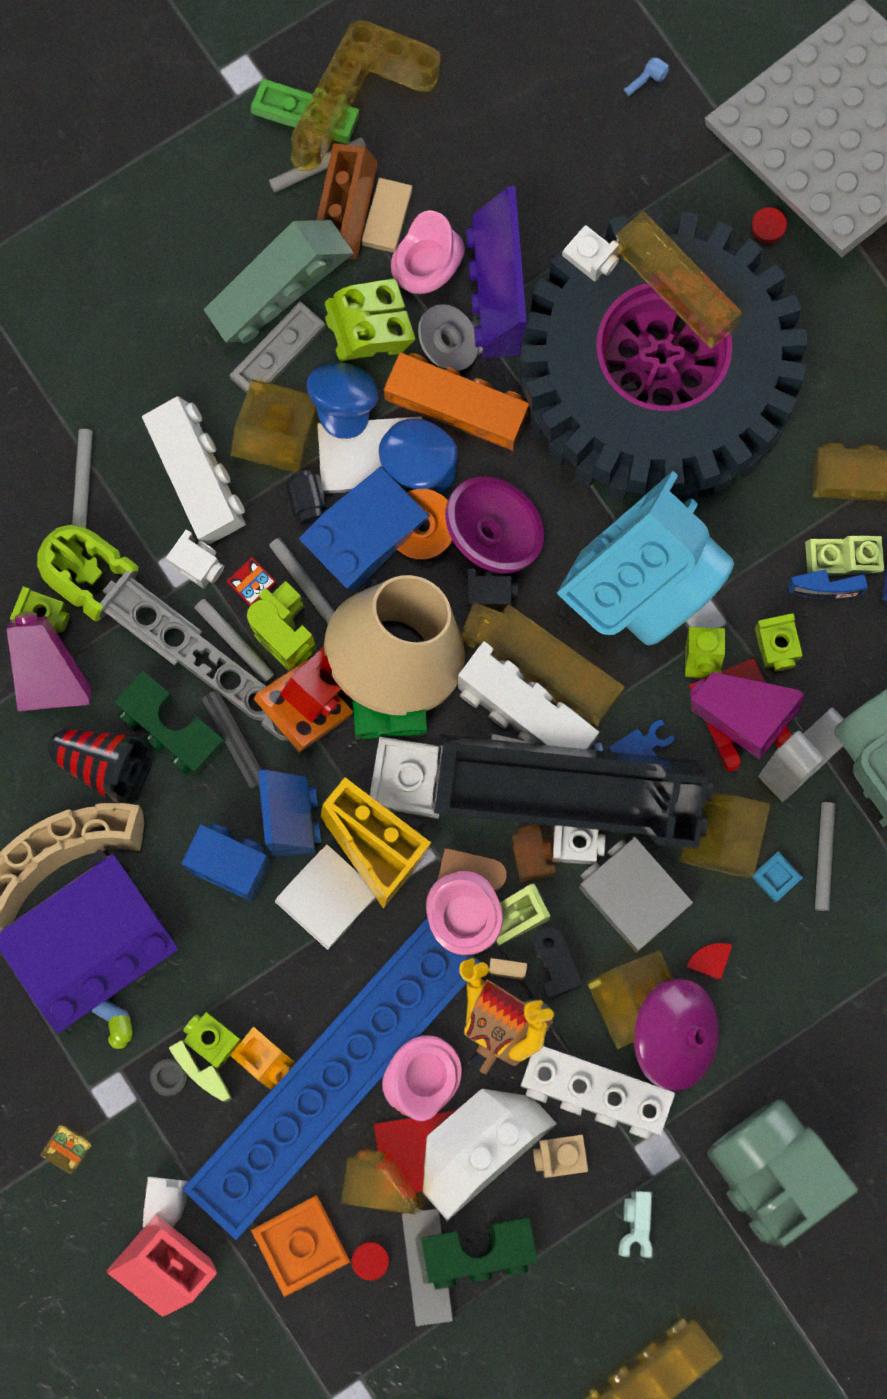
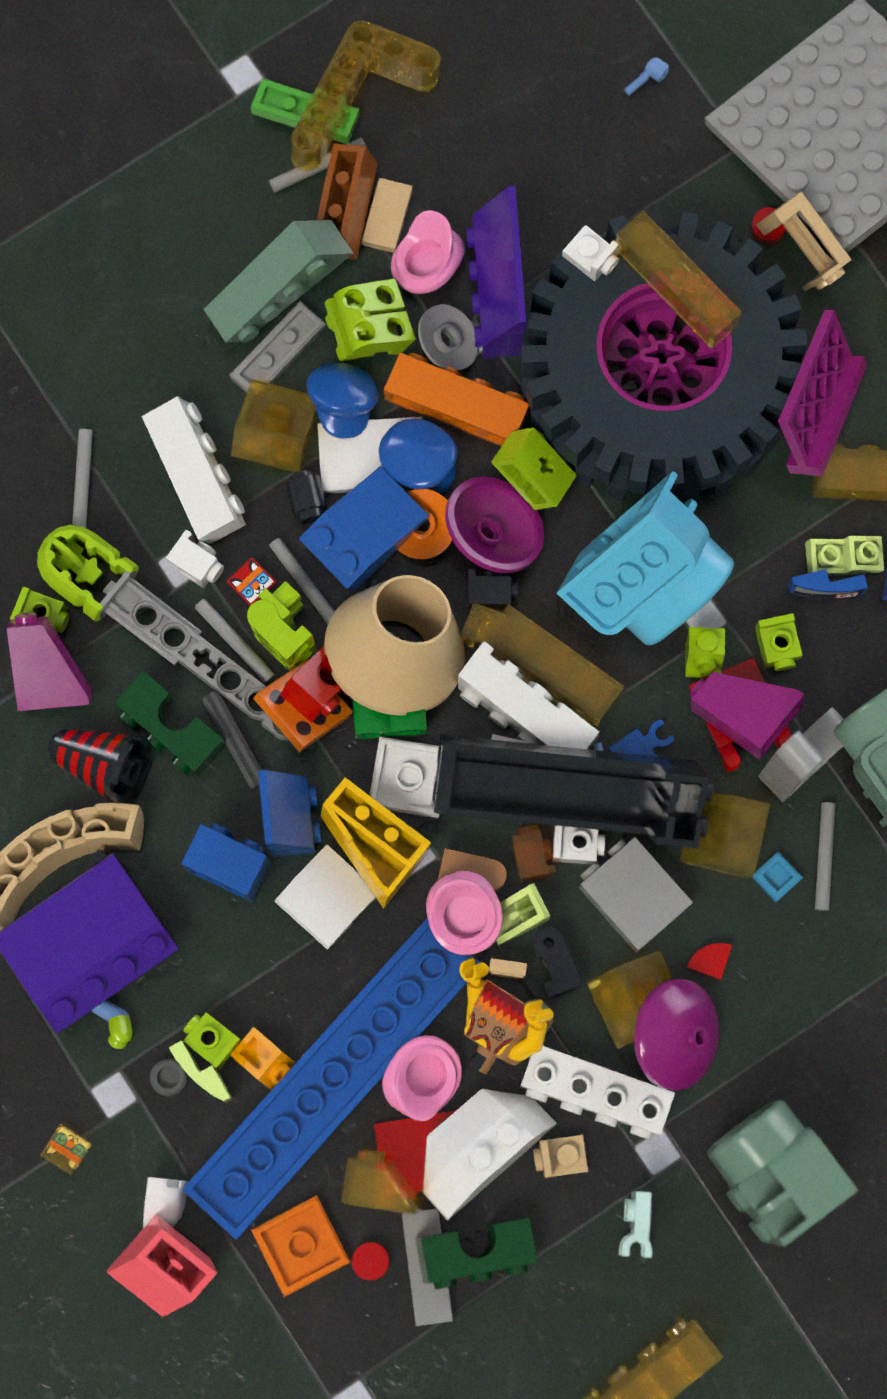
none -> lime brick [491,427,577,510]
none -> tan panel [756,192,851,291]
none -> magenta fence [778,310,867,476]

